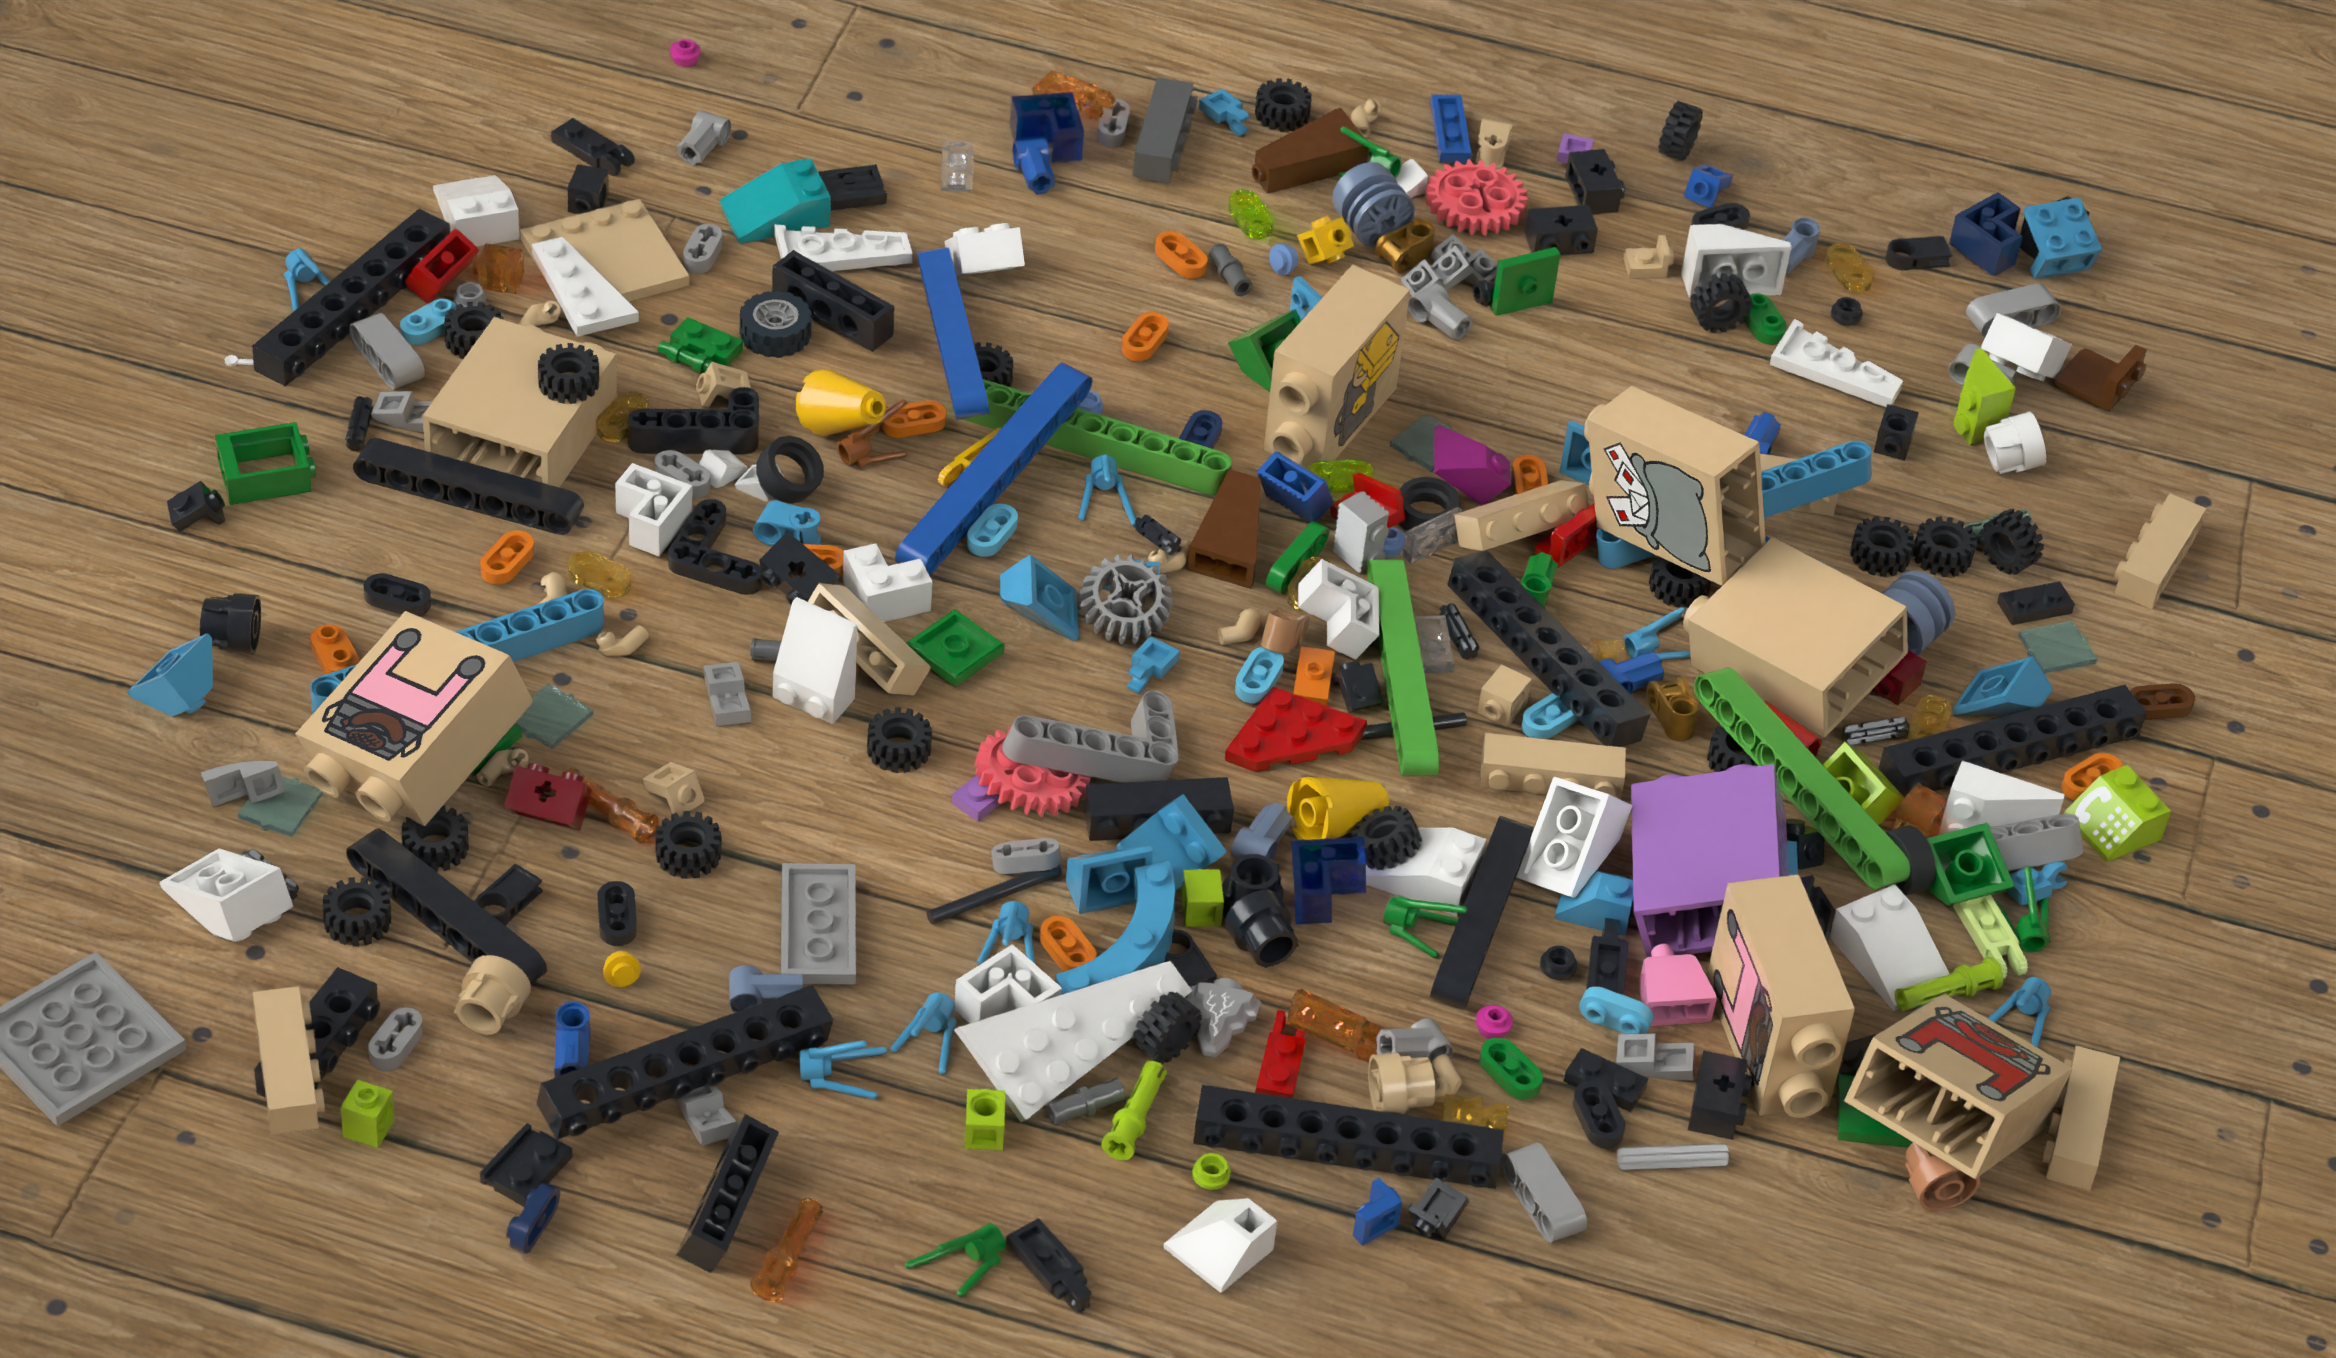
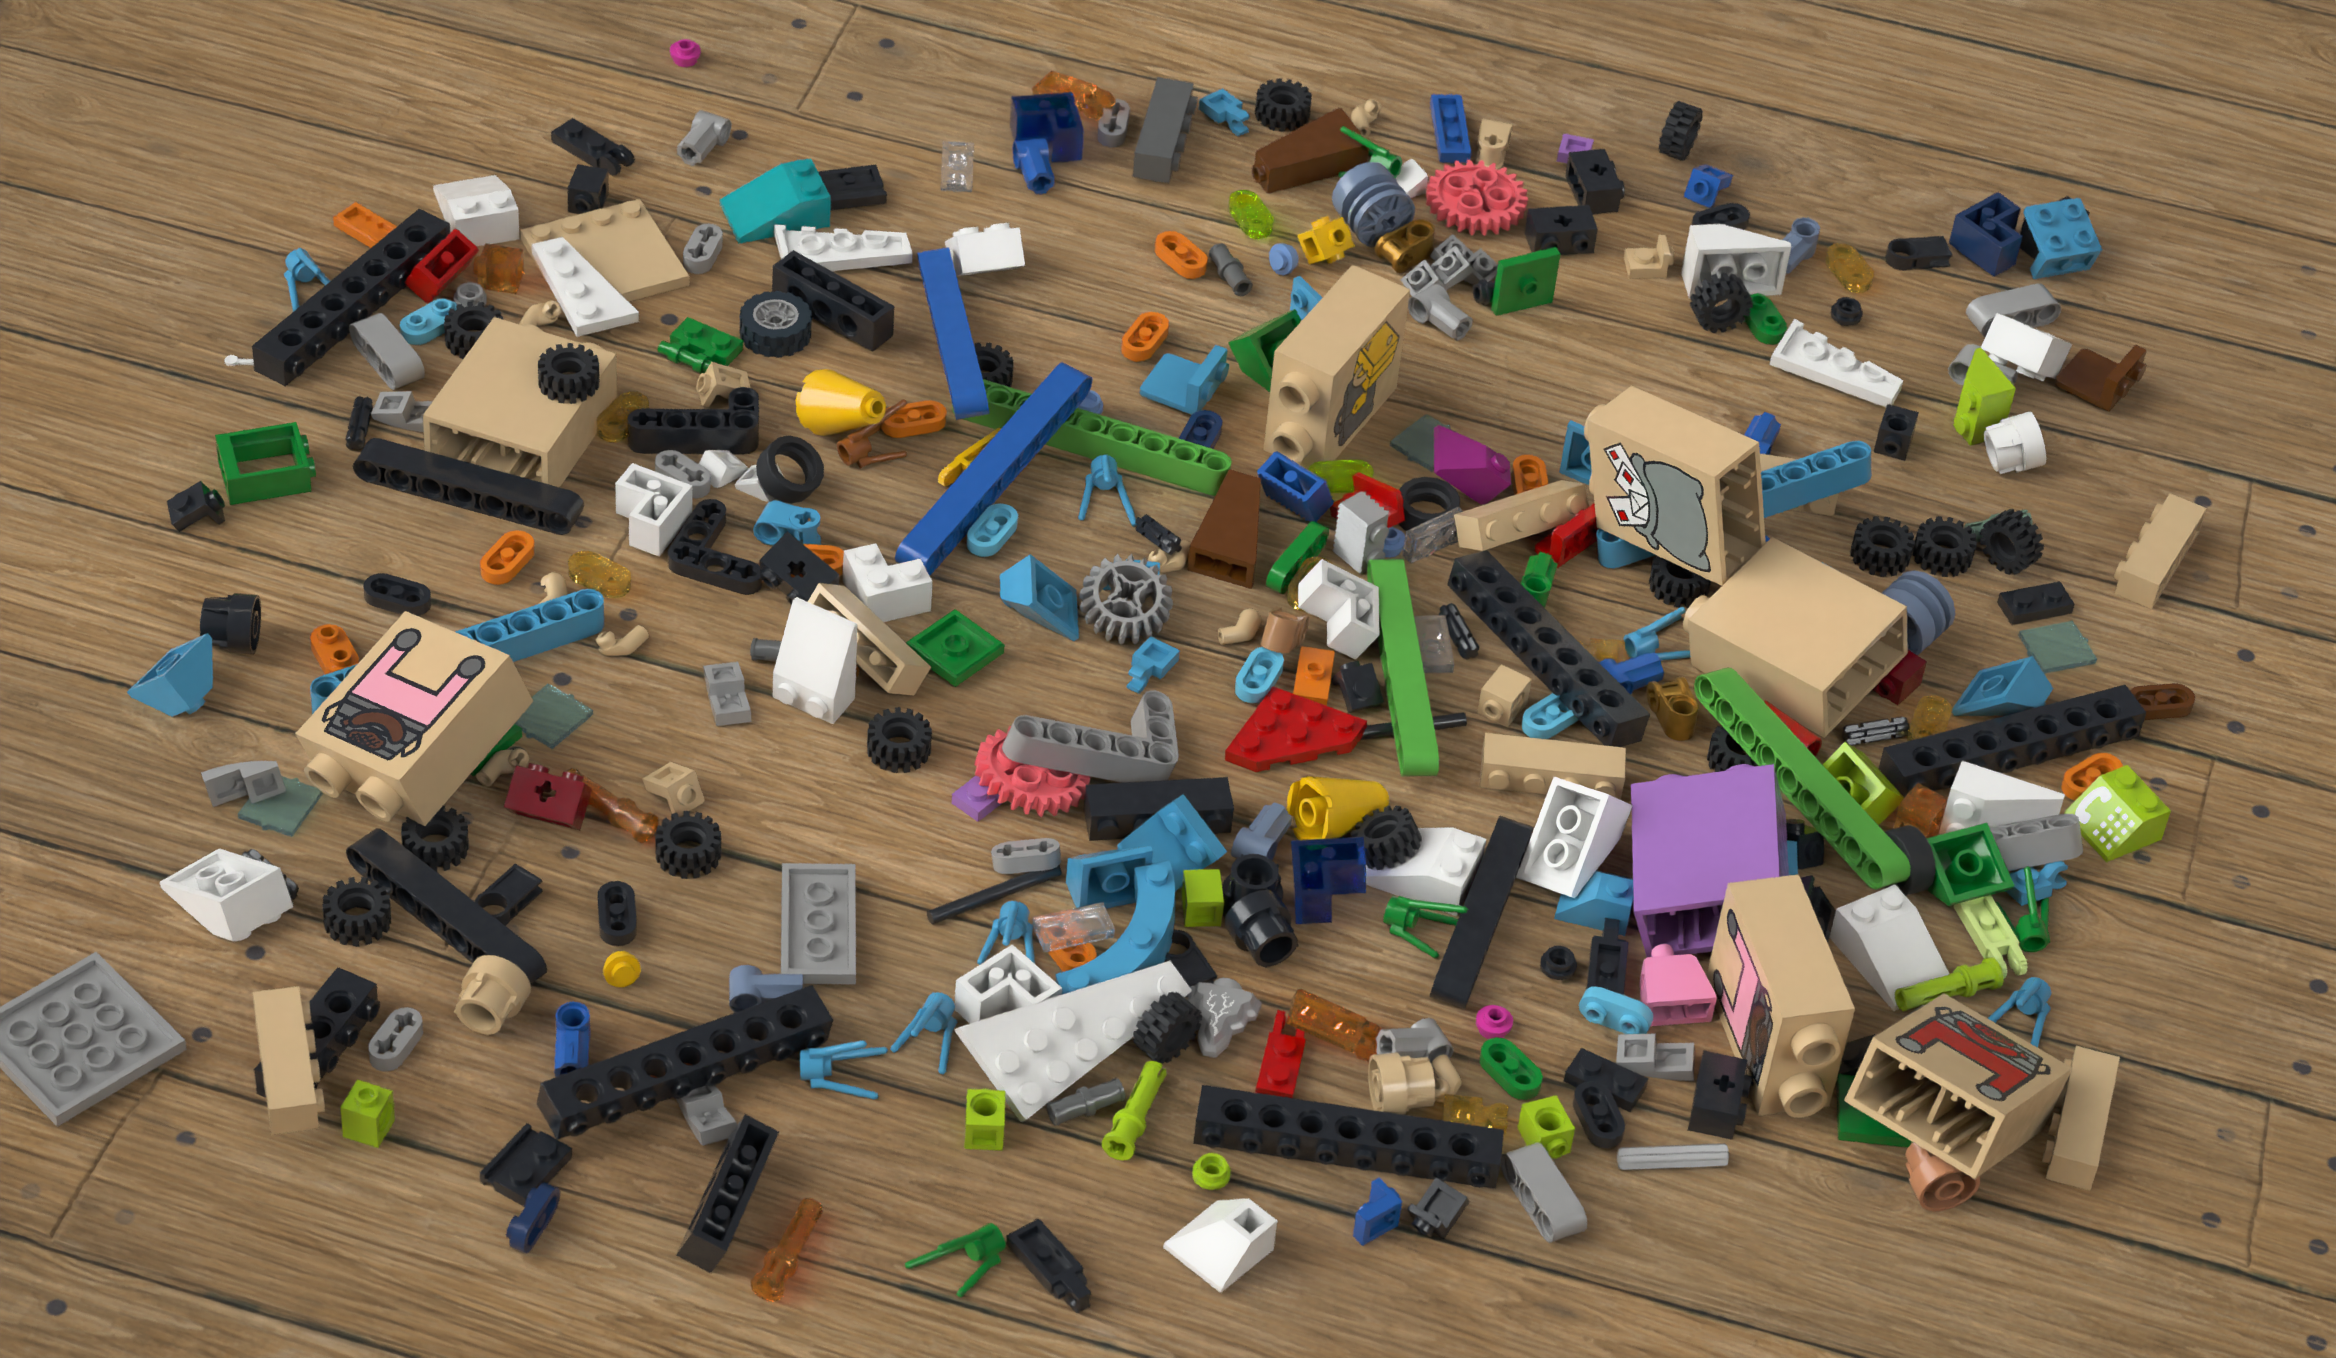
none -> orange plate [333,202,397,248]
none -> clear plate [1032,902,1115,952]
none -> dark azure bracket [1140,345,1229,415]
none -> lime brick [1517,1095,1575,1159]

